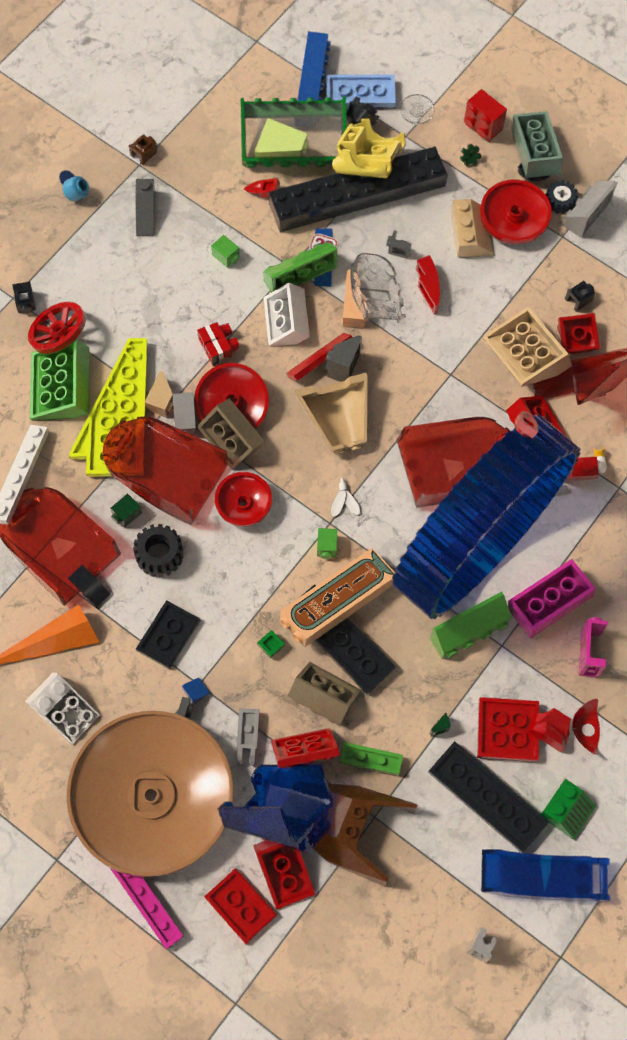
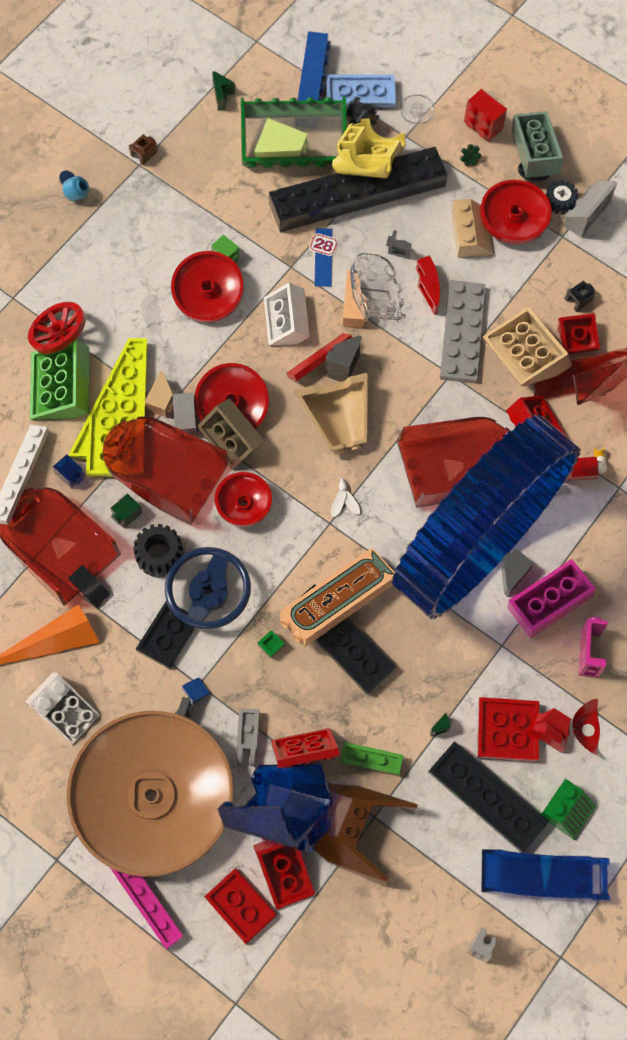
black window [12,281,36,313] -> none
dark grey slope [135,179,155,236] -> none
red hips [197,322,240,366] -> none
red plate [244,178,280,198] -> none
bright green slope [263,242,337,293] -> none
dark tan slope [288,662,361,725] -> none
bright green brick [317,528,337,559] -> none
bright green slope [430,592,512,659] -> none
plate [515,411,538,439] -> none
none -> clear blue brick [53,454,85,488]
none -> dark blue piece [164,547,251,629]
none -> red dish [171,251,244,323]
none -> dark green slope [212,71,235,110]
none -> light grey plate [440,280,486,383]
none -> dark grey slope [501,549,534,597]

